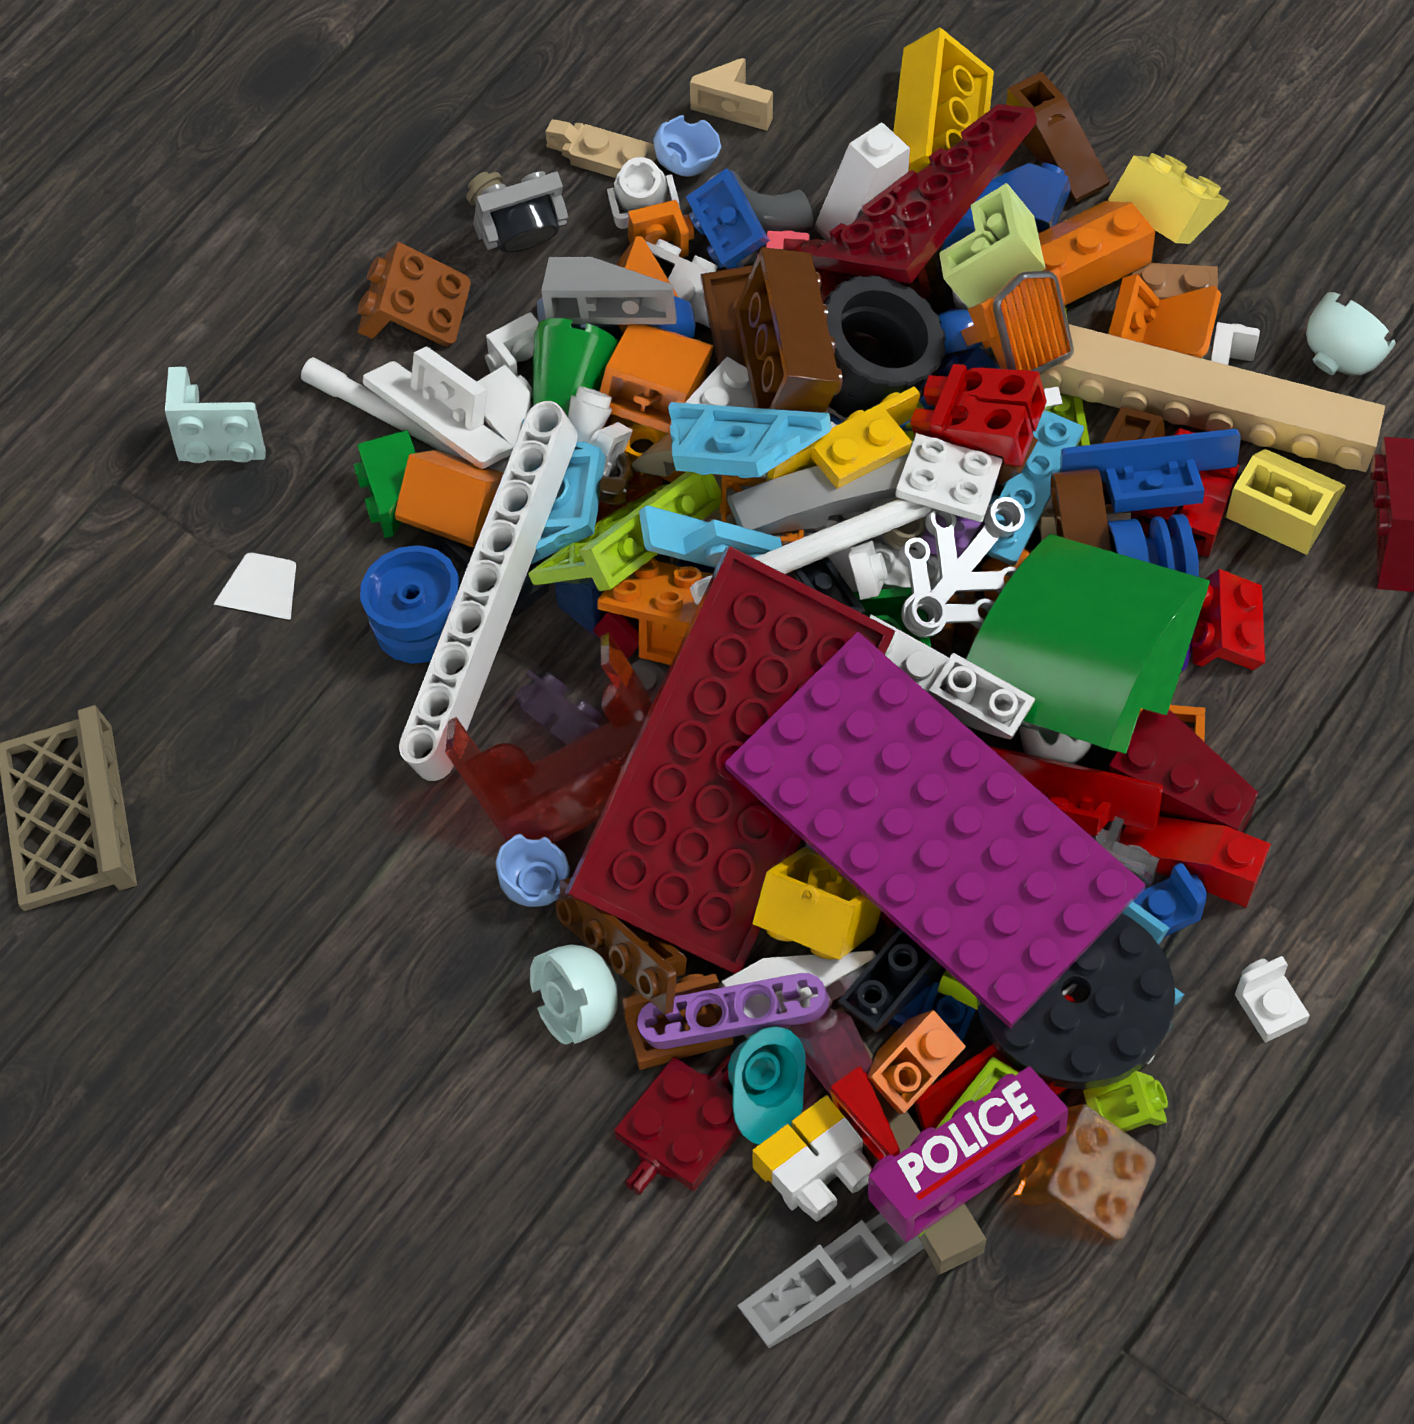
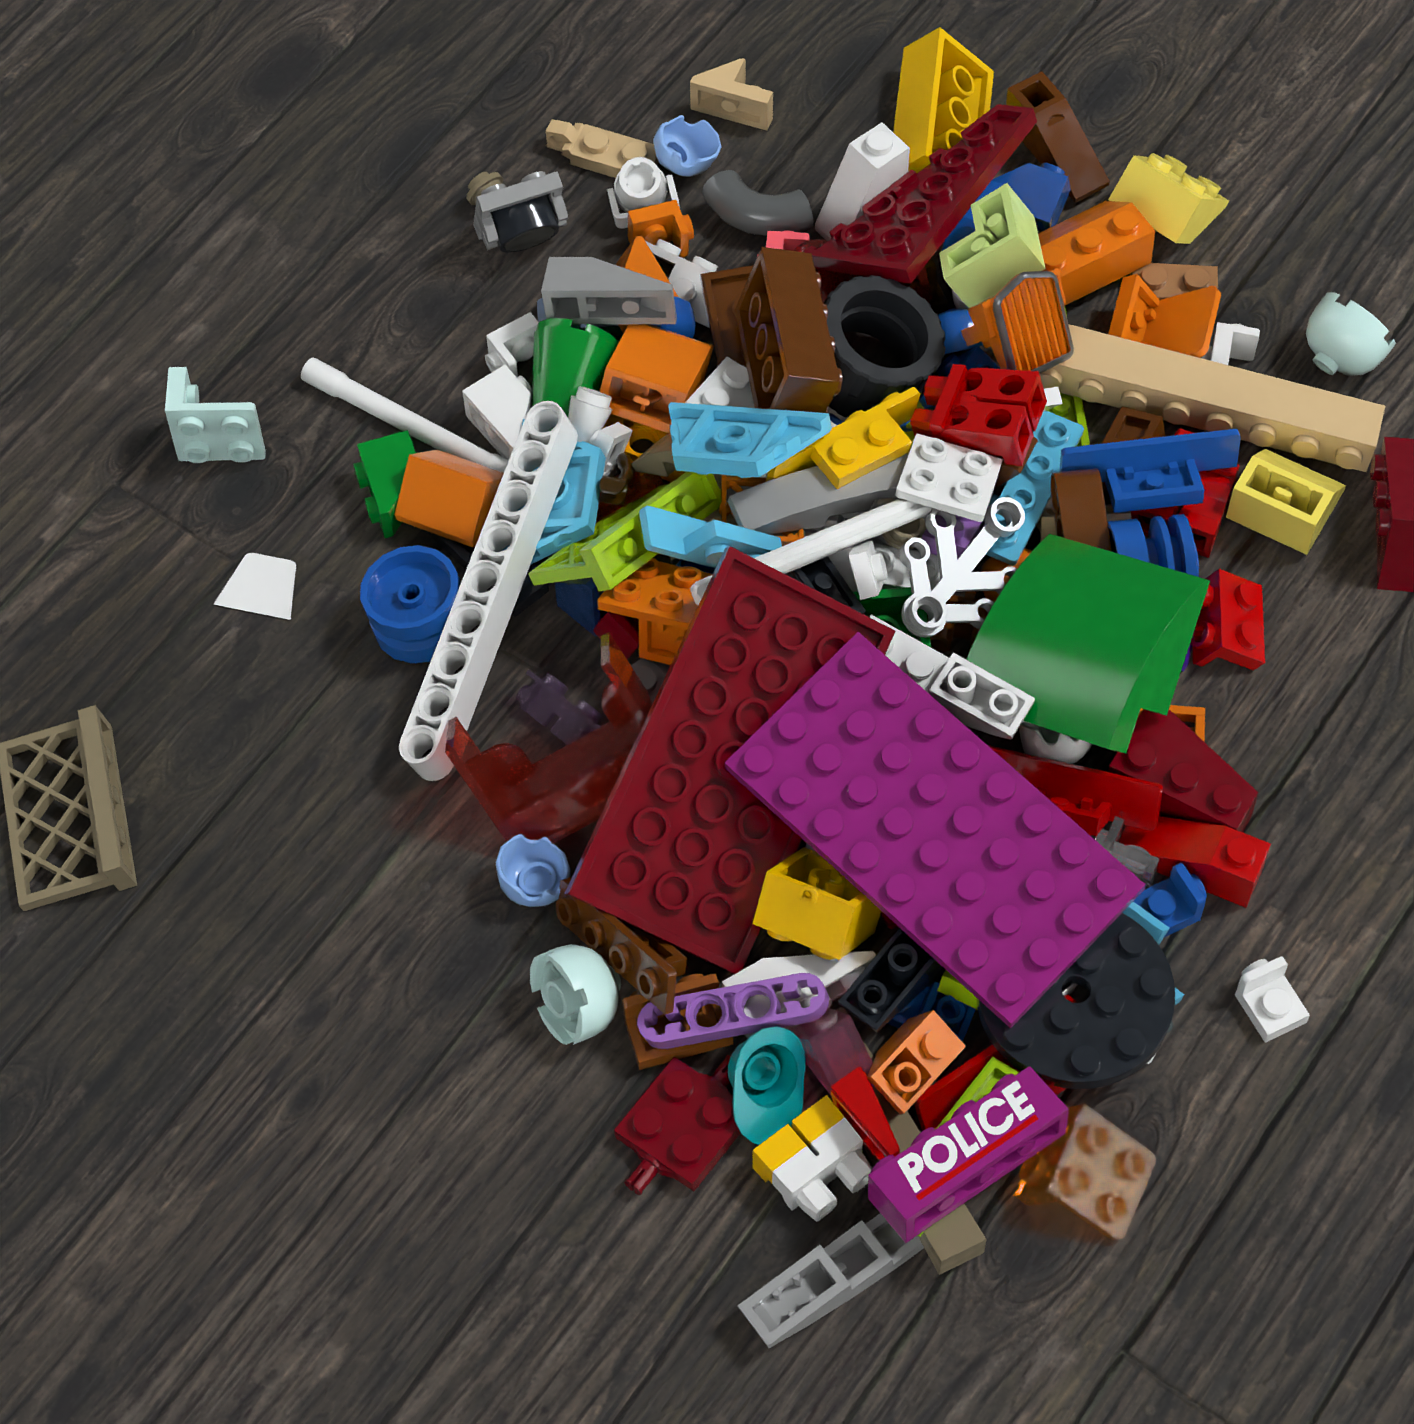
dark orange bracket [357,242,471,347] -> none
white bracket [363,346,512,469] -> none
blue bracket [686,168,770,269] -> none
lime bracket [1083,1071,1168,1139] -> none

